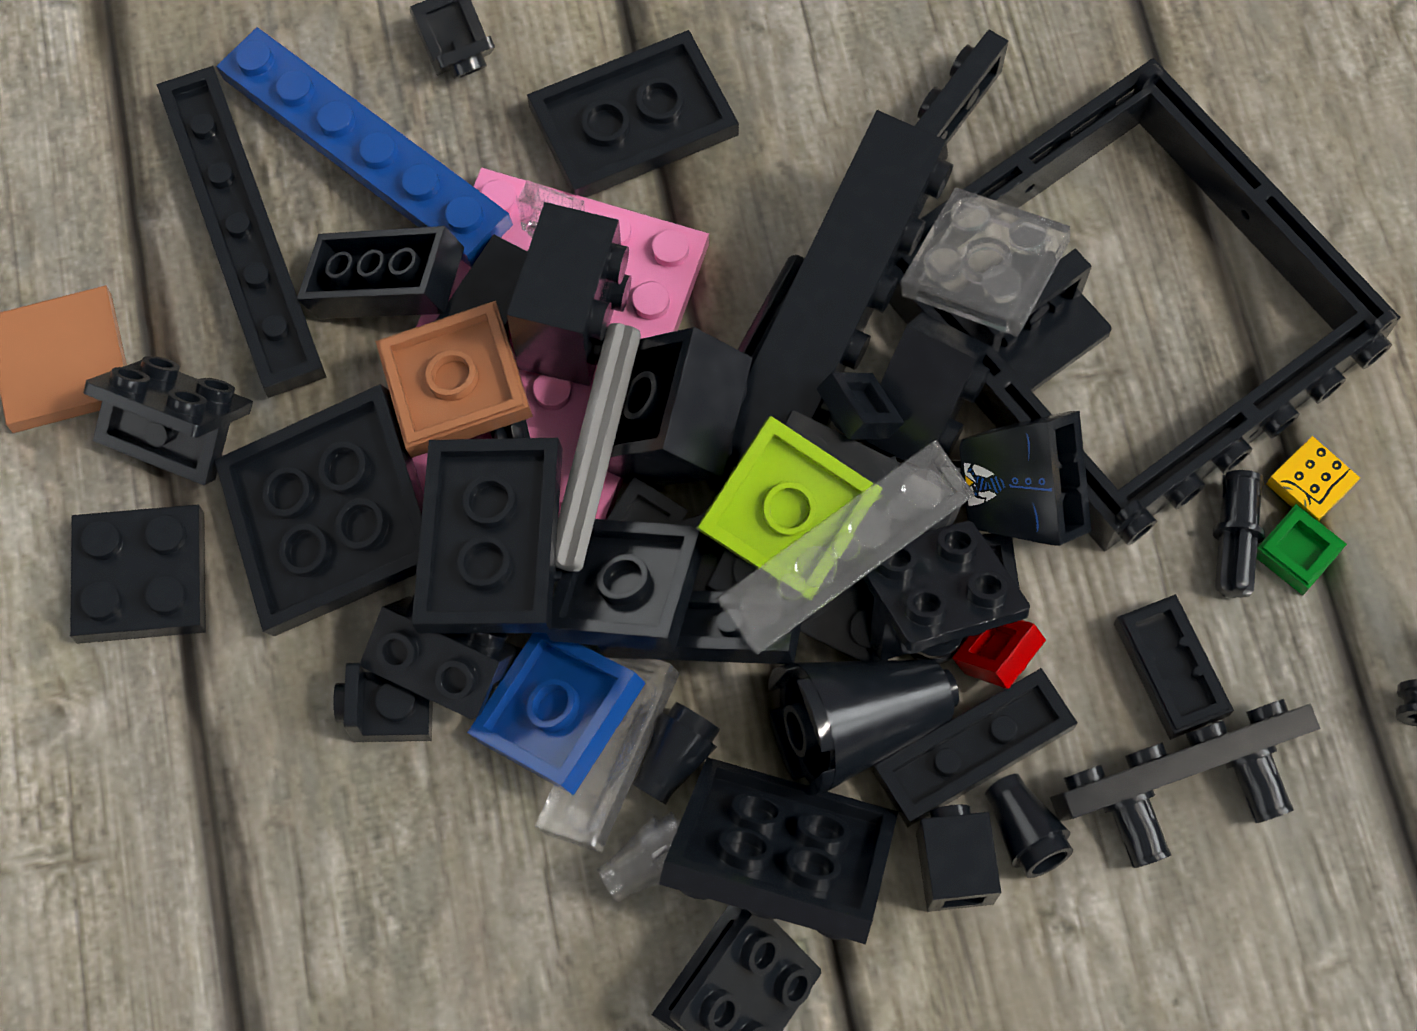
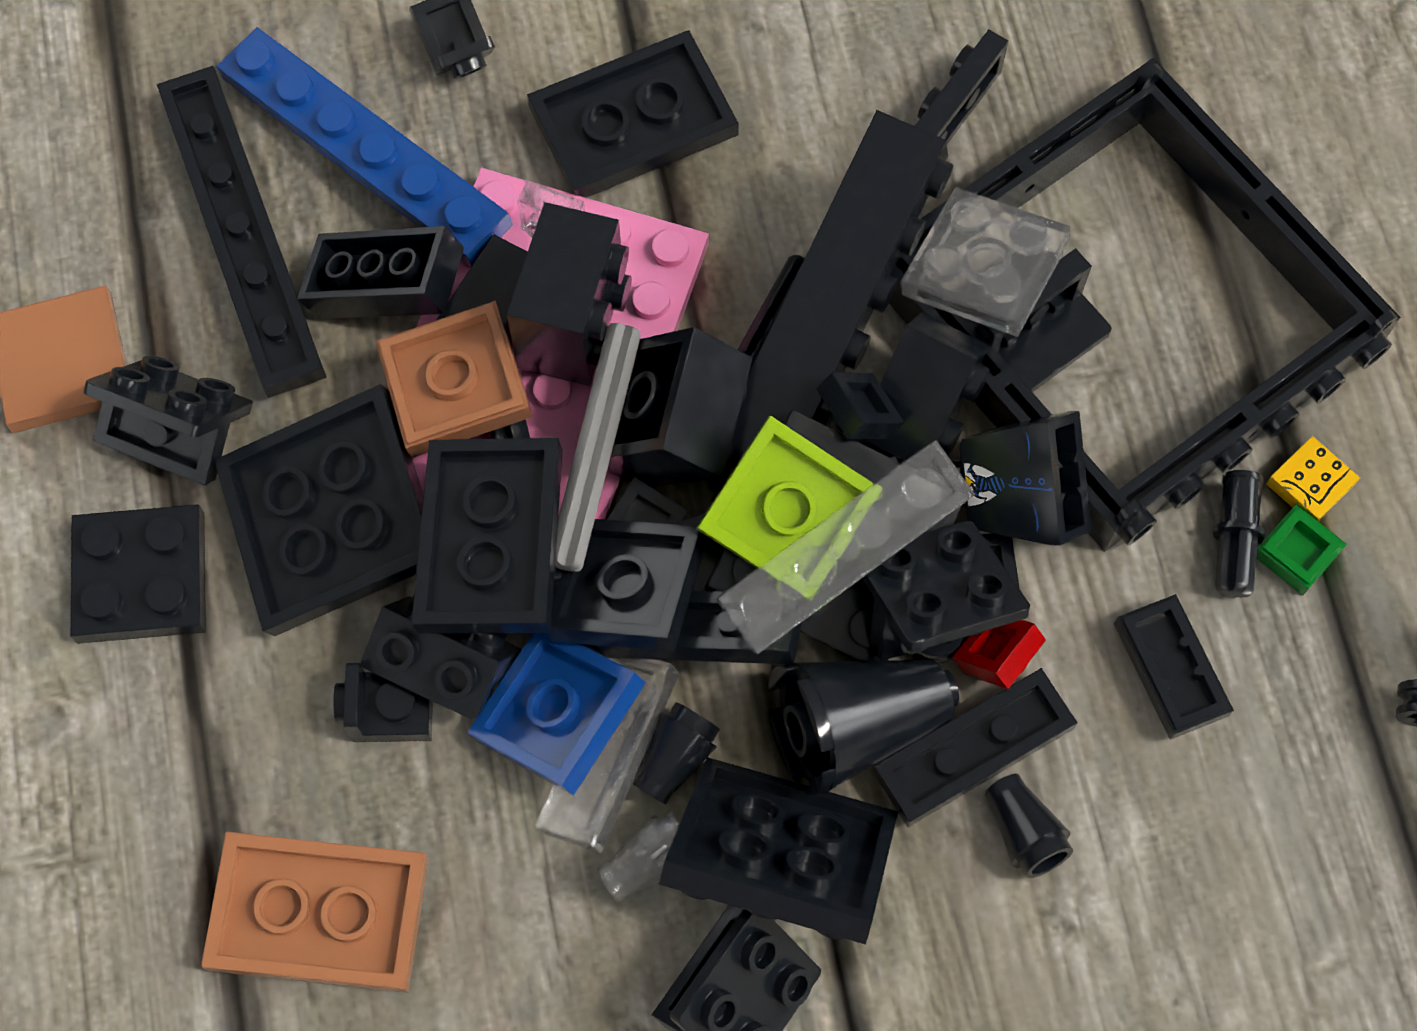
black brick [916,804,1002,912] -> none
black plate [1050,699,1321,869] -> none
none -> nougat plate [201,832,429,993]

